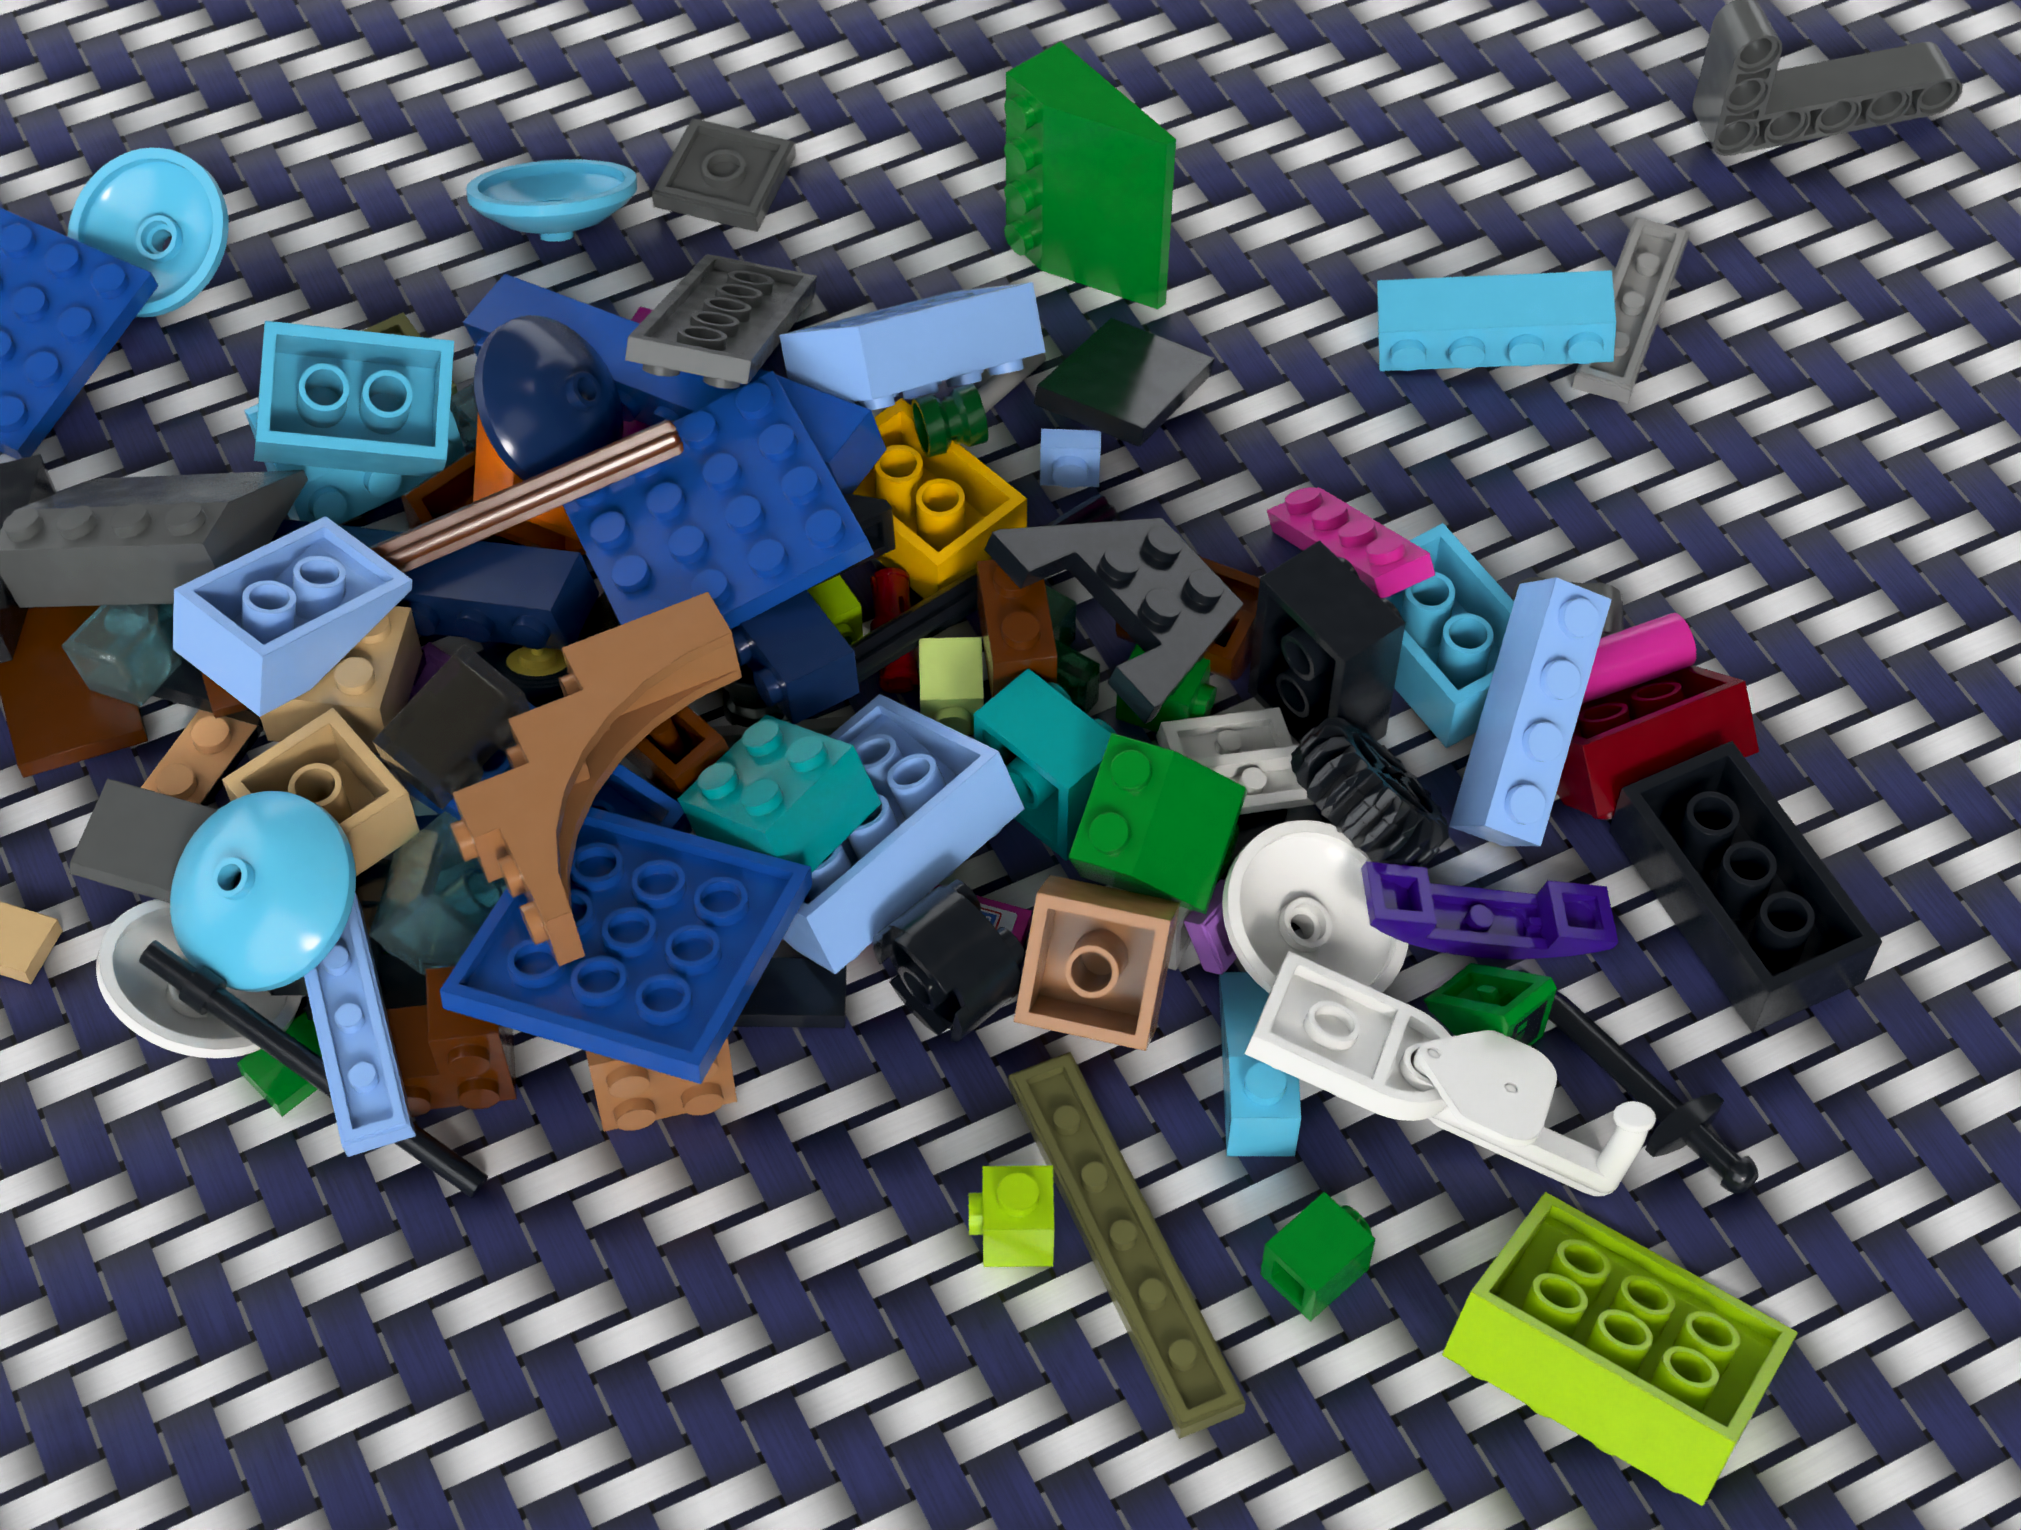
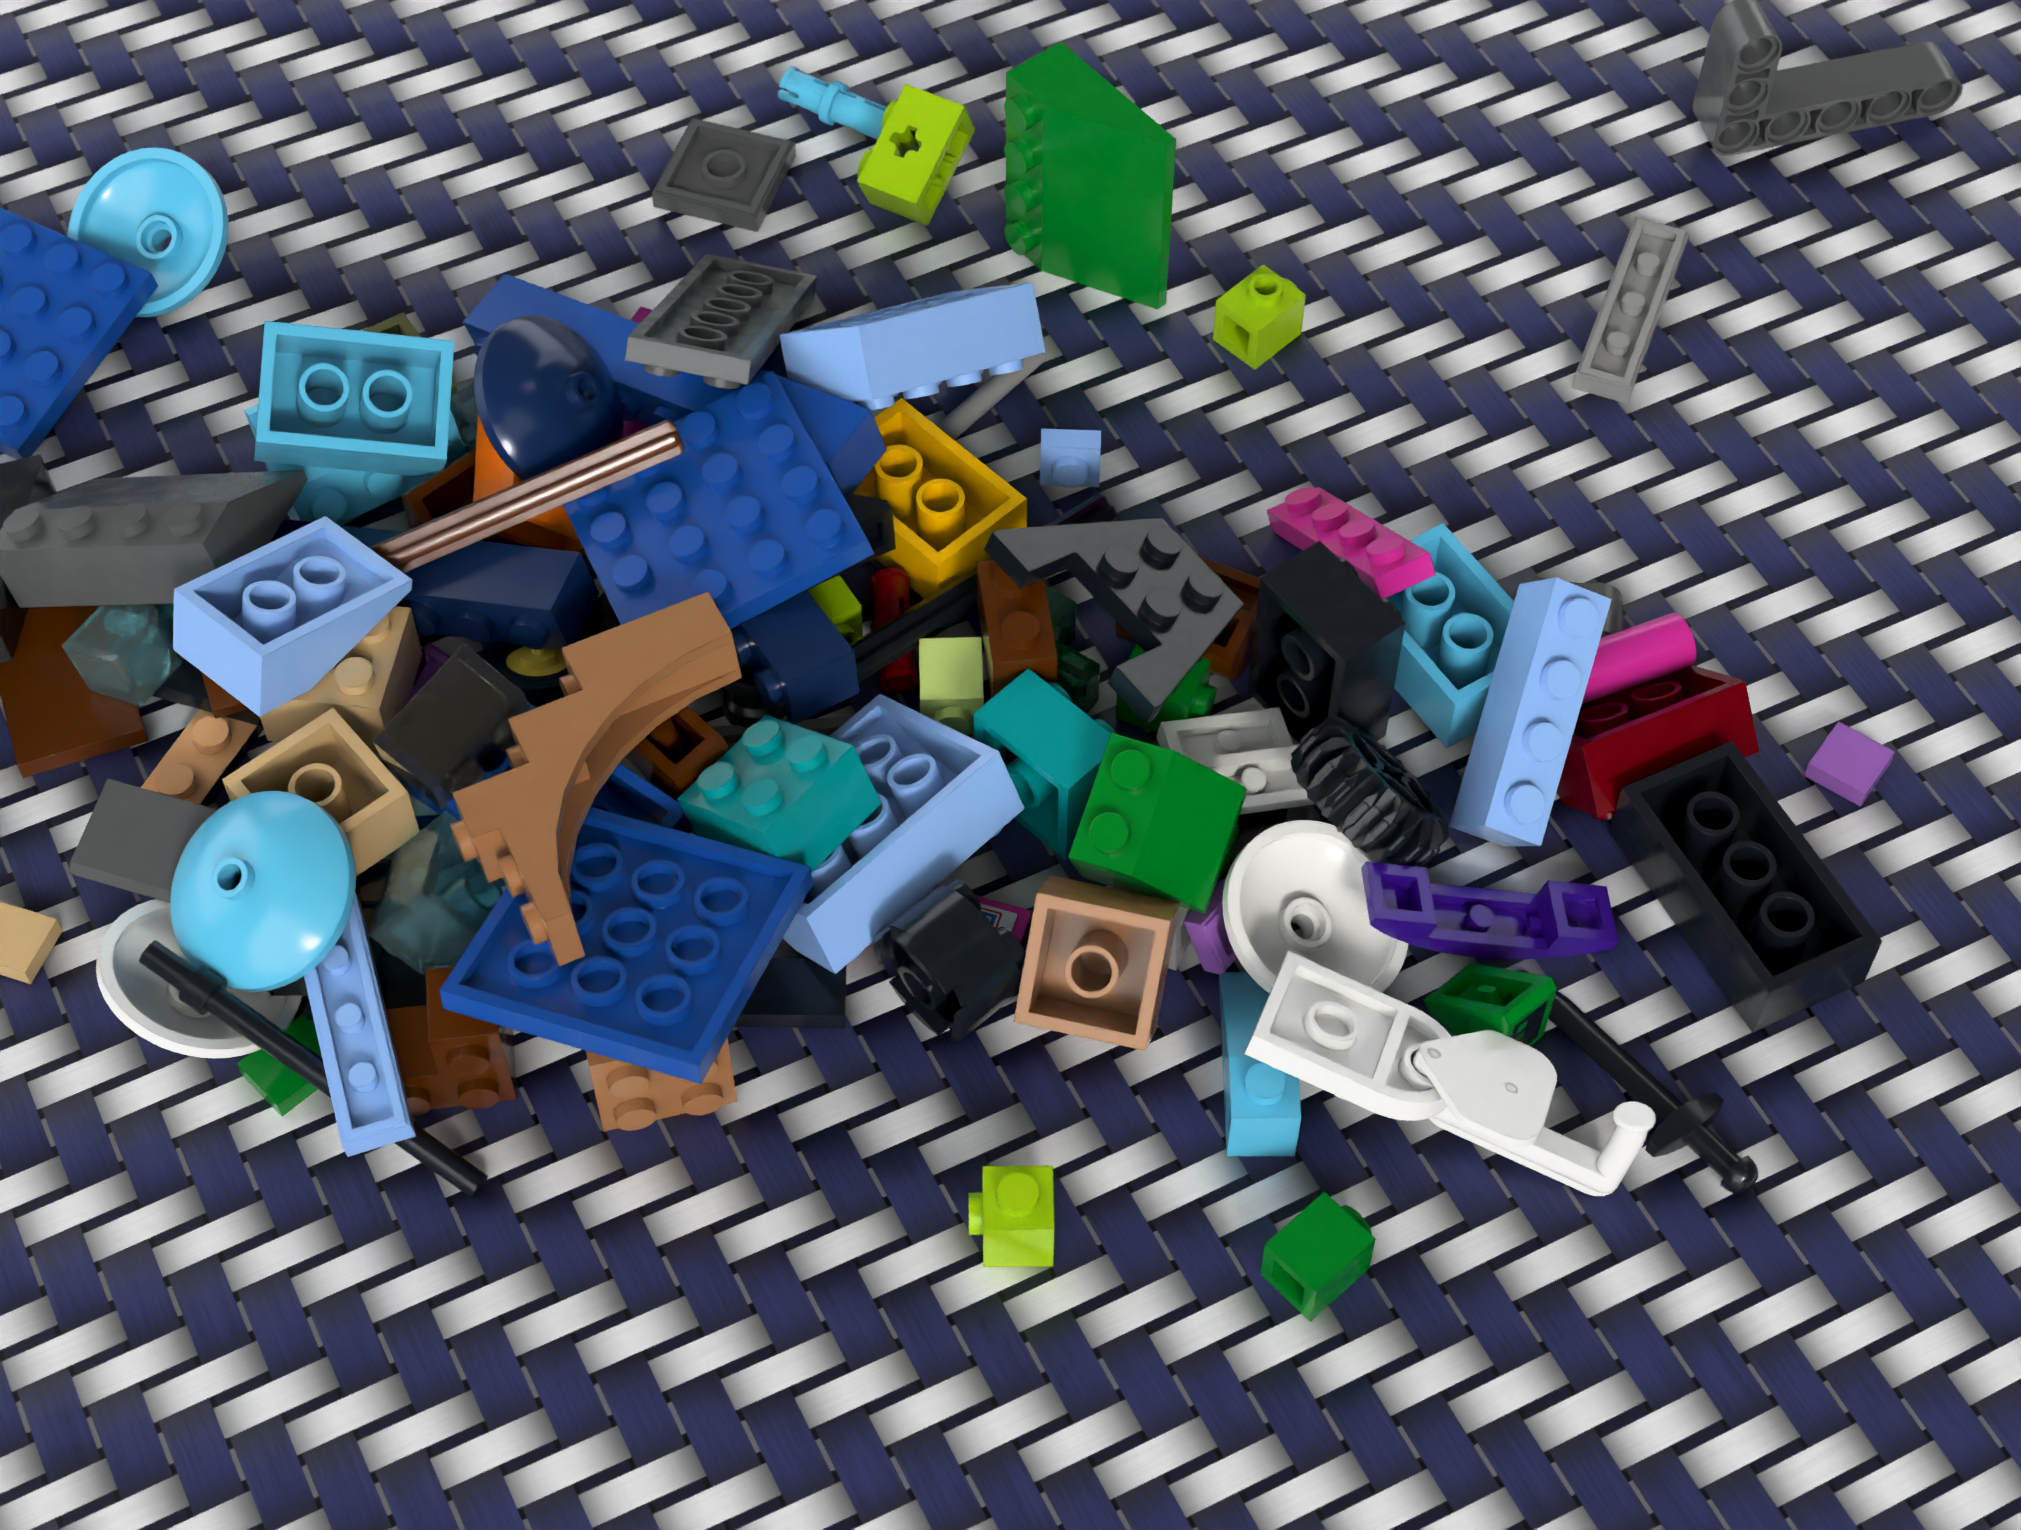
medium azure dish [466,159,637,242] -> none
dark green wheel [912,384,988,457] -> none
olive tile [1008,1052,1246,1439] -> none
black tile [1034,318,1215,446] -> none
medium azure brick [1377,270,1616,371] -> none
lime slope [1442,1192,1798,1506] -> none
none -> medium azure pin [778,66,887,140]
none -> lime brick [857,84,976,226]
none -> lime brick [1213,264,1306,370]
none -> medium lavender tile [1804,721,1895,807]

